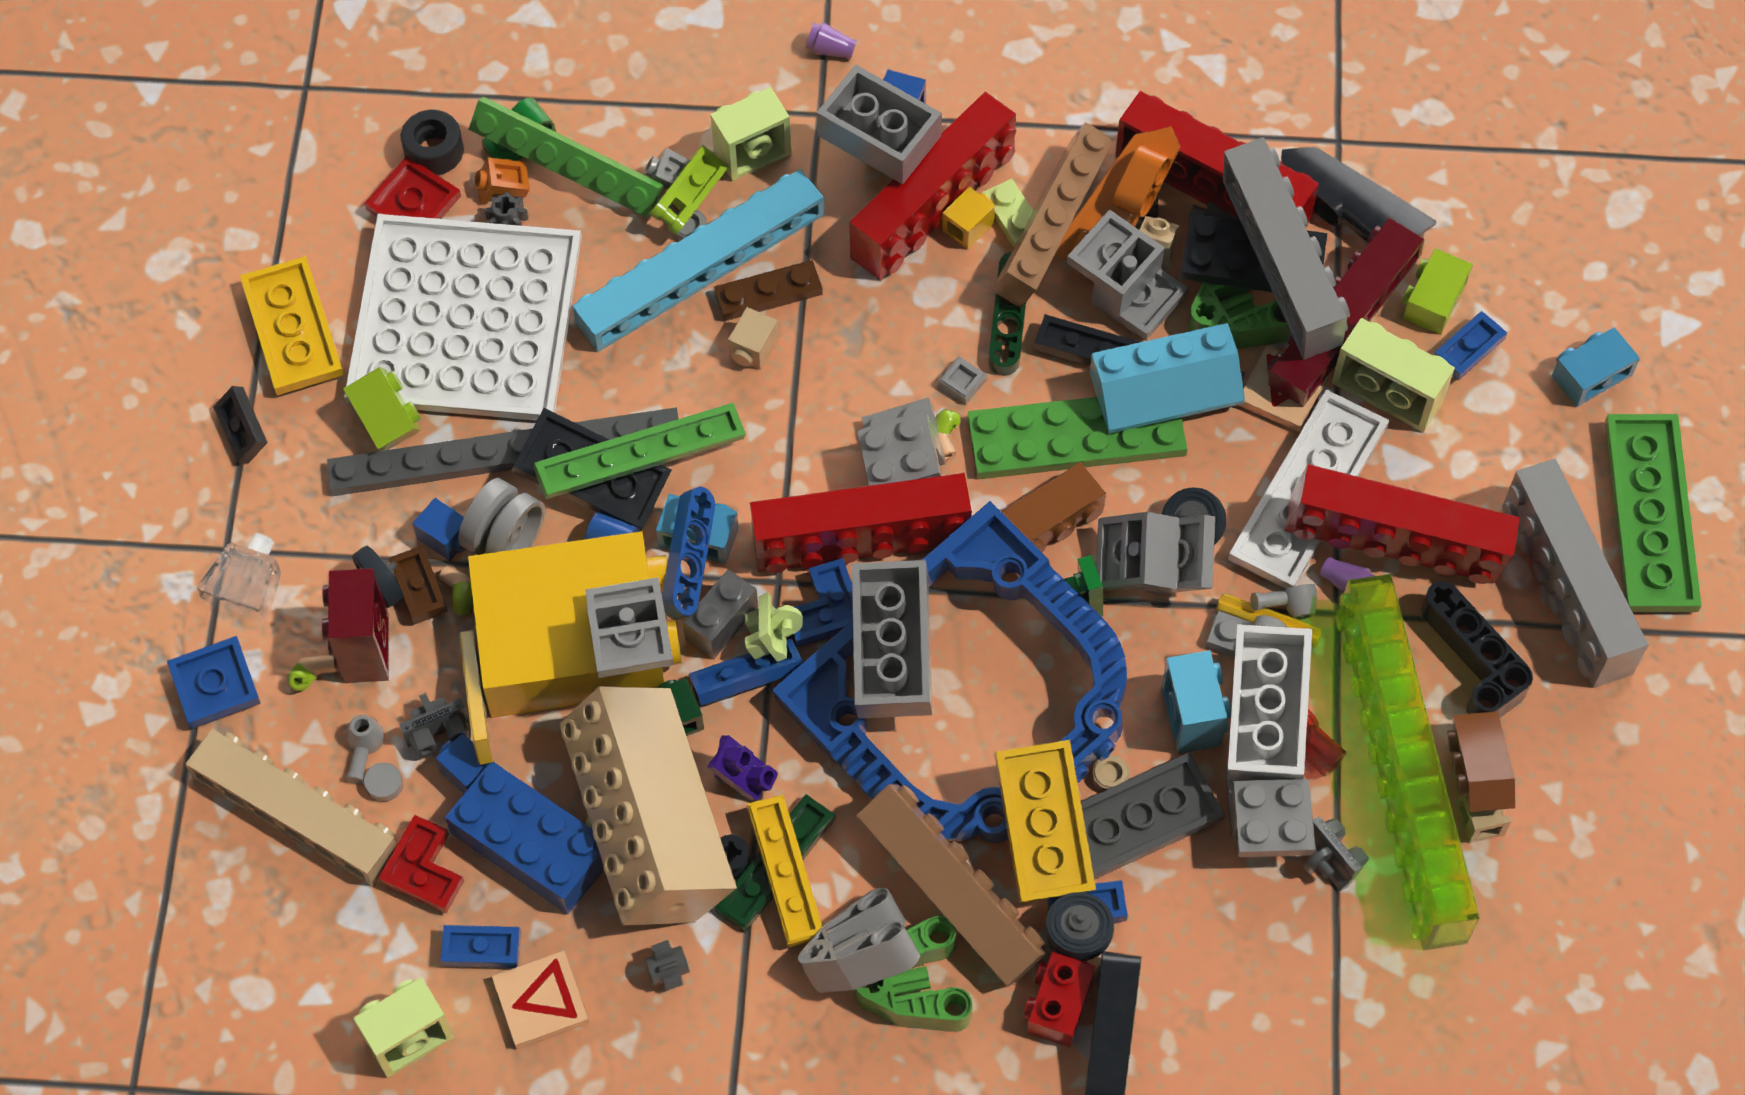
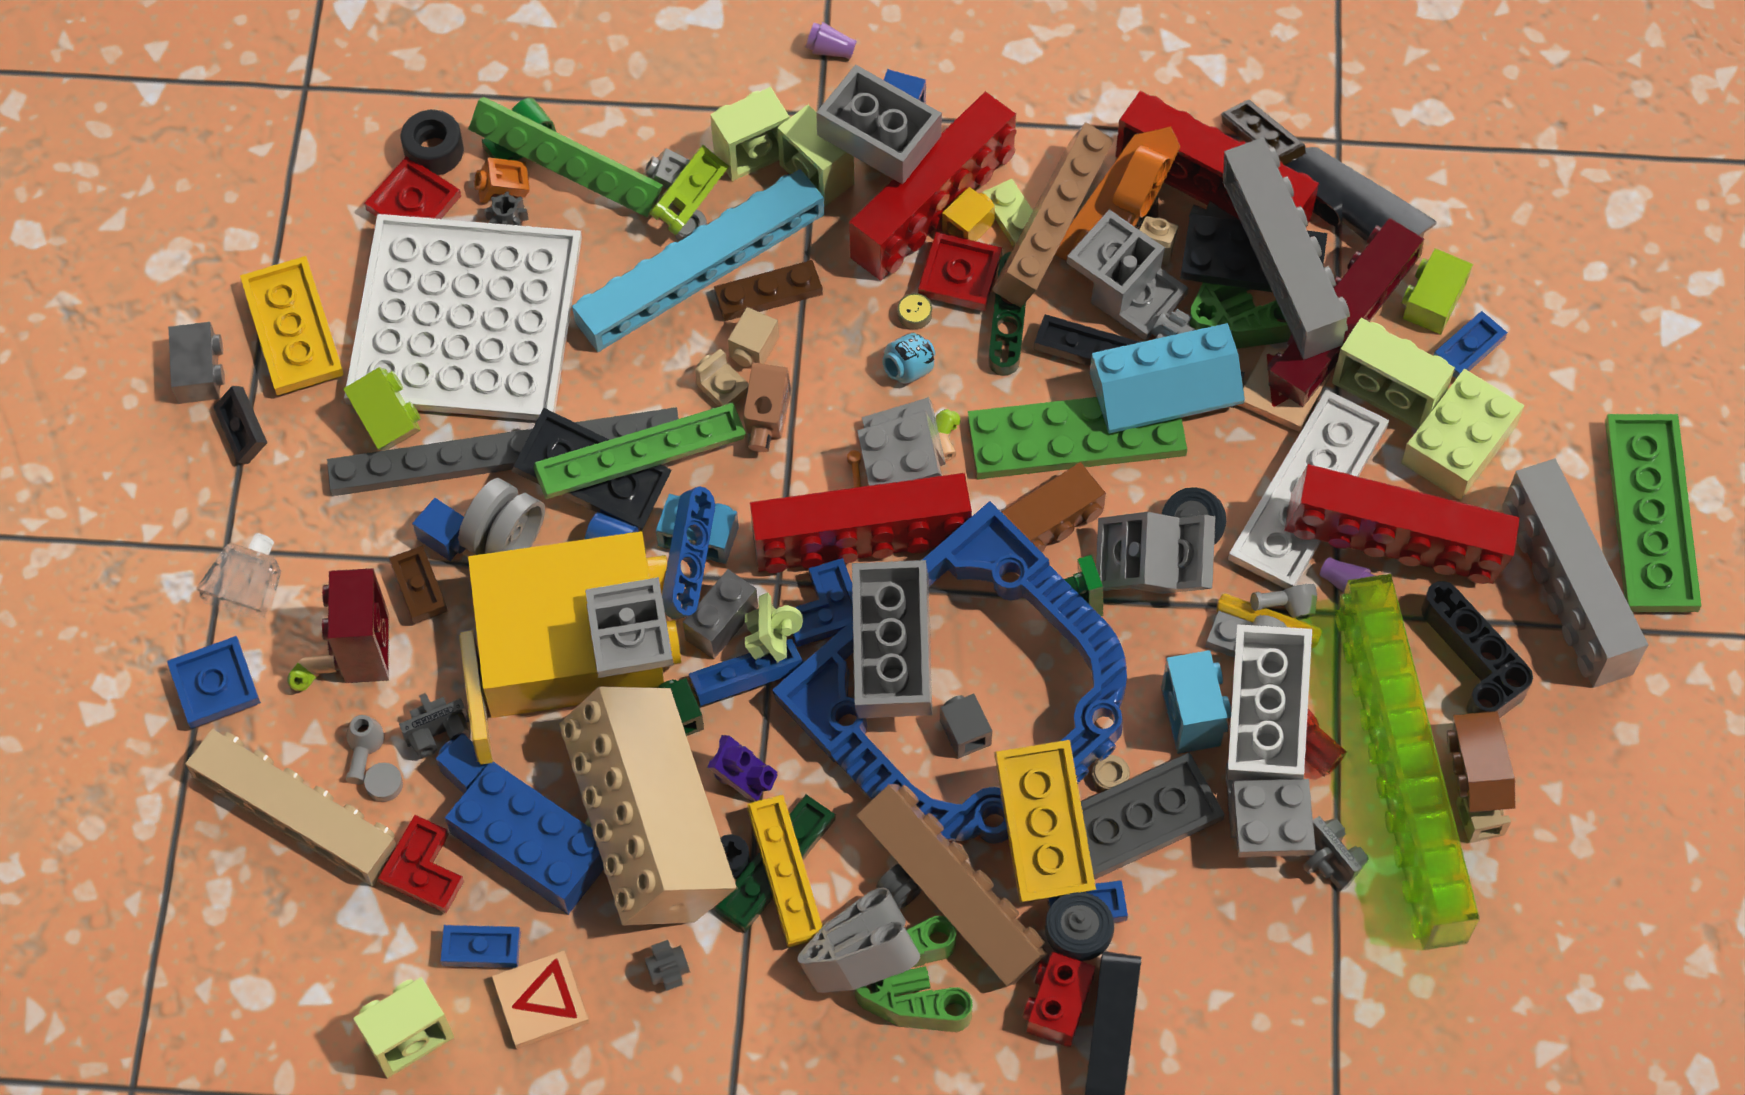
black wheel [352,545,404,608] -> none
lime arm [439,566,474,615] -> none
light grey tile [938,357,987,405] -> none
dark azure brick [1552,327,1640,407] -> none
none -> flat silver brick [168,322,225,404]
none -> tan bracket [695,349,749,407]
none -> nougat torso [743,362,791,452]
none -> yellowish green brick [777,105,855,207]
none -> orange hinge [847,450,861,488]
none -> dark grey wheel [876,863,922,909]
none -> medium azure head [882,333,935,384]
none -> light yellow tile [898,293,932,329]
none -> red plate [918,232,1002,312]
none -> dark grey brick [940,694,992,759]
none -> light grey gear [1151,309,1195,339]
none -> dark brown tile [1221,99,1306,165]
none -> yellowish green brick [1401,369,1525,501]

